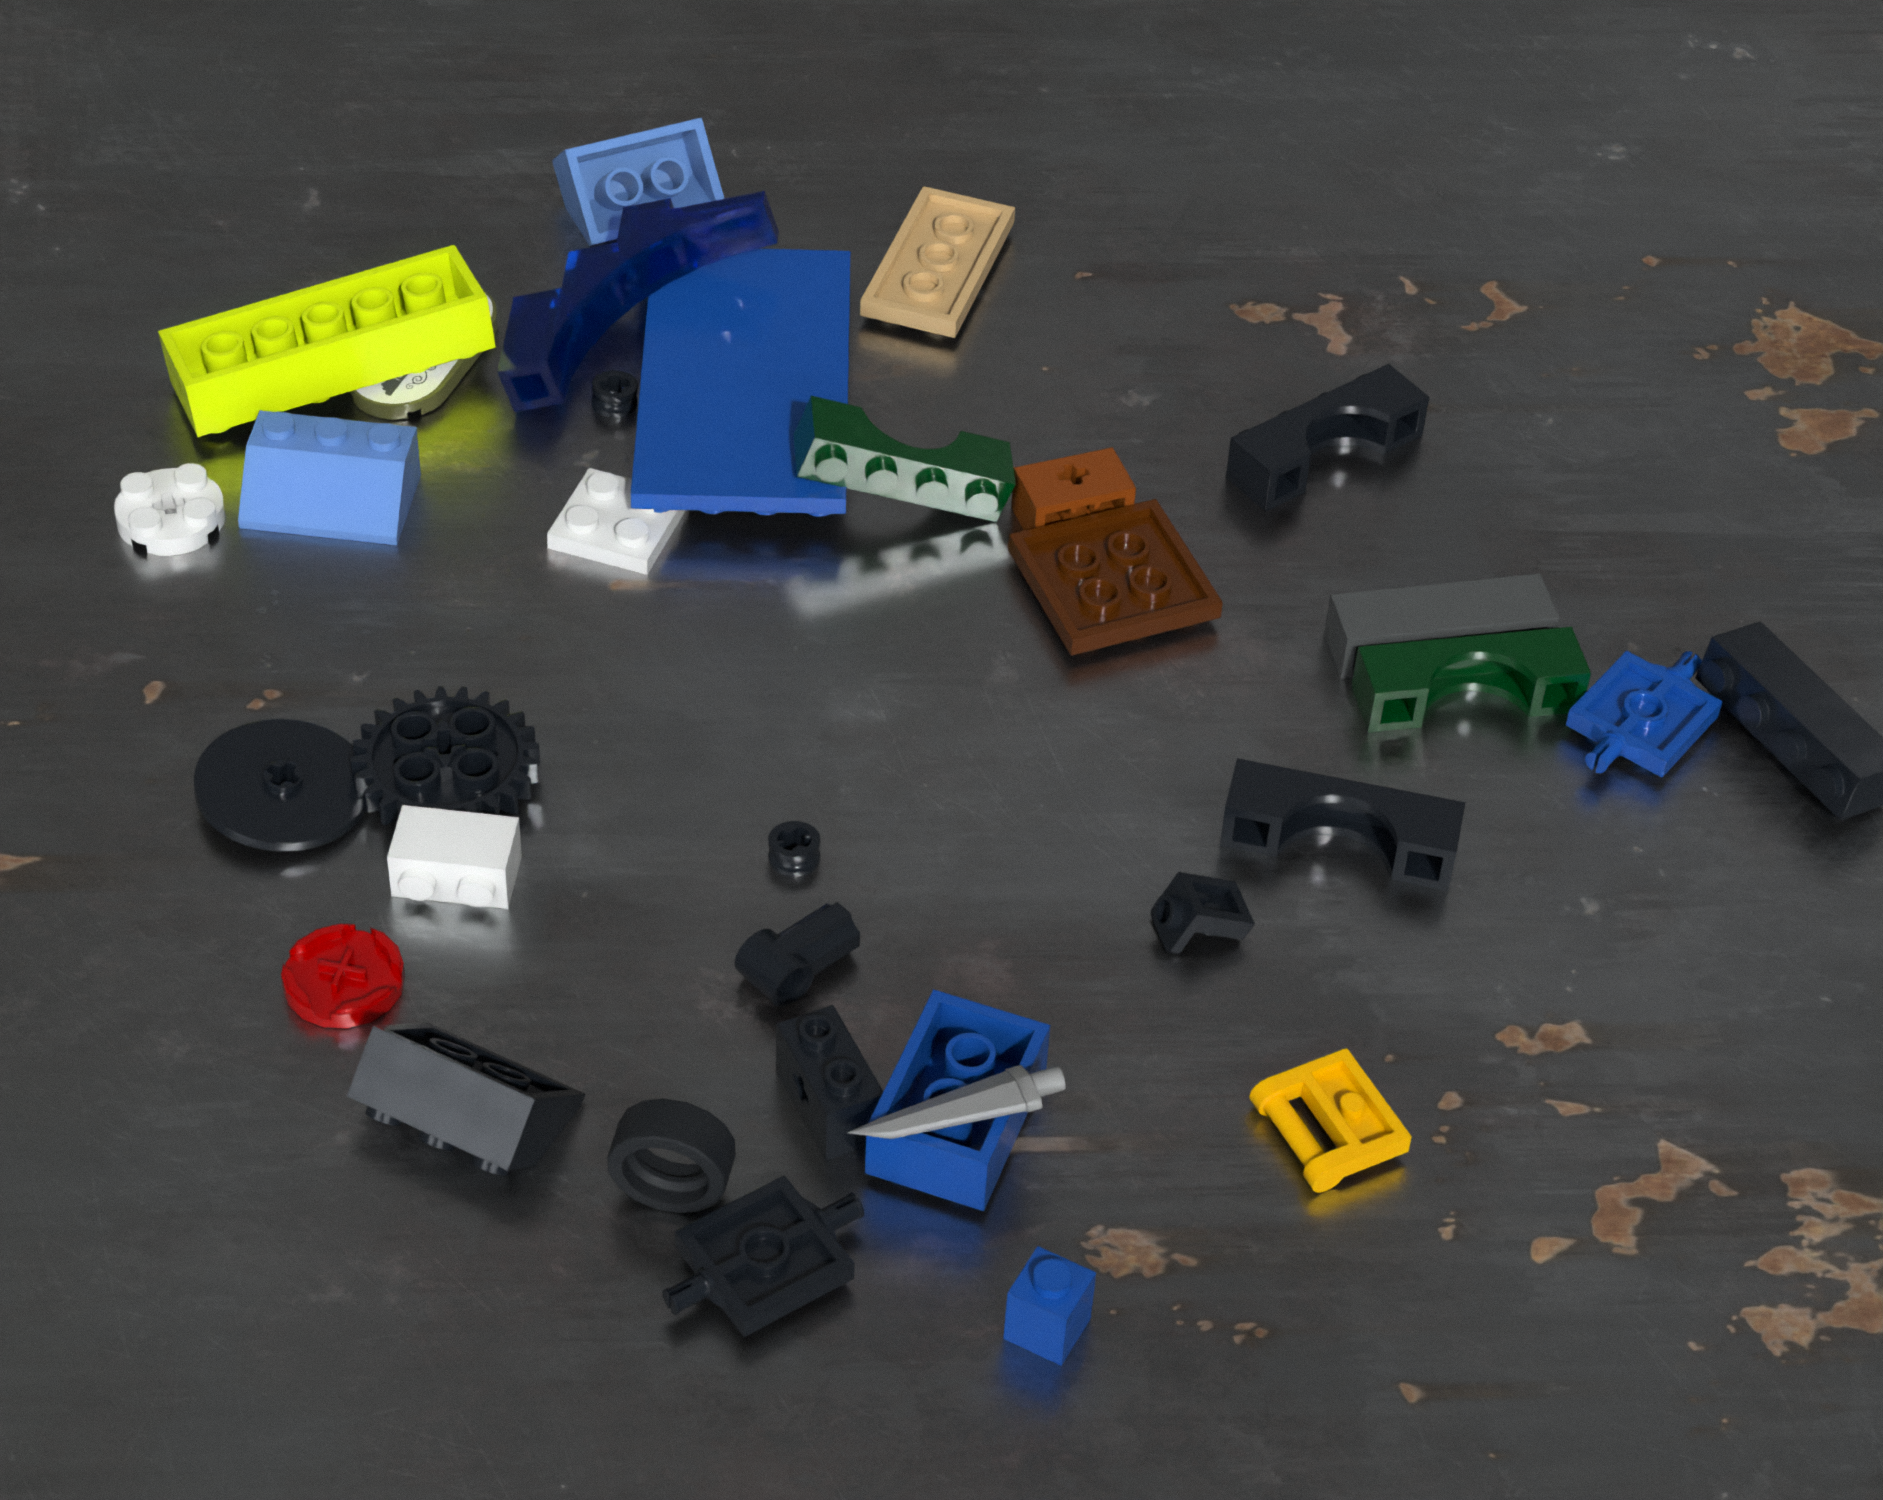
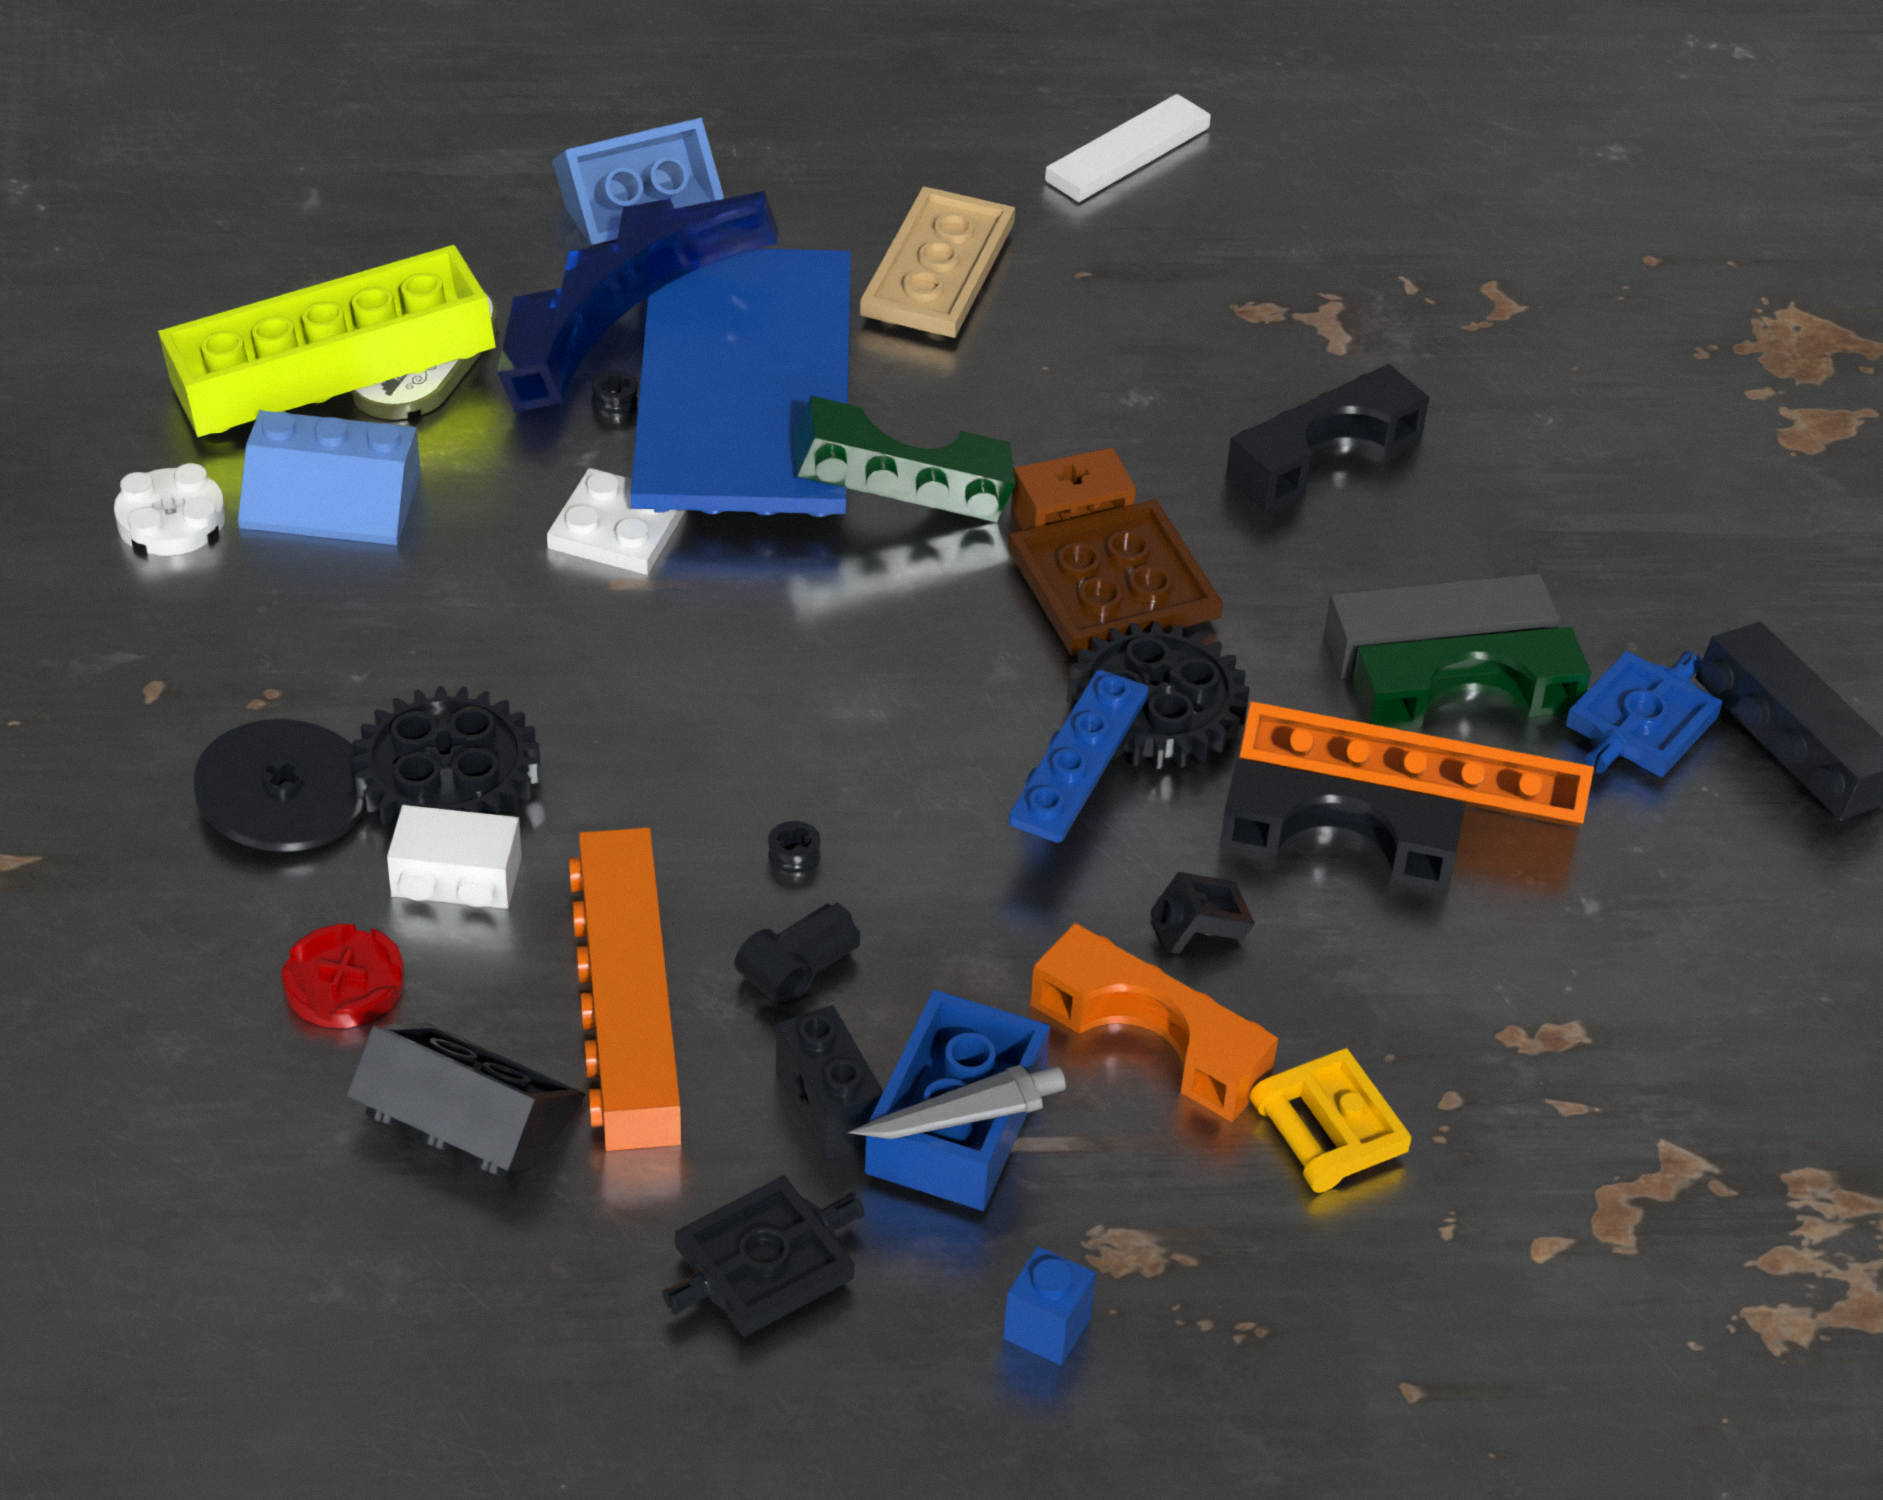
black tyre [607,1098,736,1213] -> none
none -> orange brick [569,827,681,1151]
none -> blue bracket [1009,670,1149,843]
none -> orange arch [1030,923,1279,1122]
none -> white tile [1045,94,1211,202]
none -> black gear [1066,622,1250,769]
none -> orange brick [1239,701,1594,828]

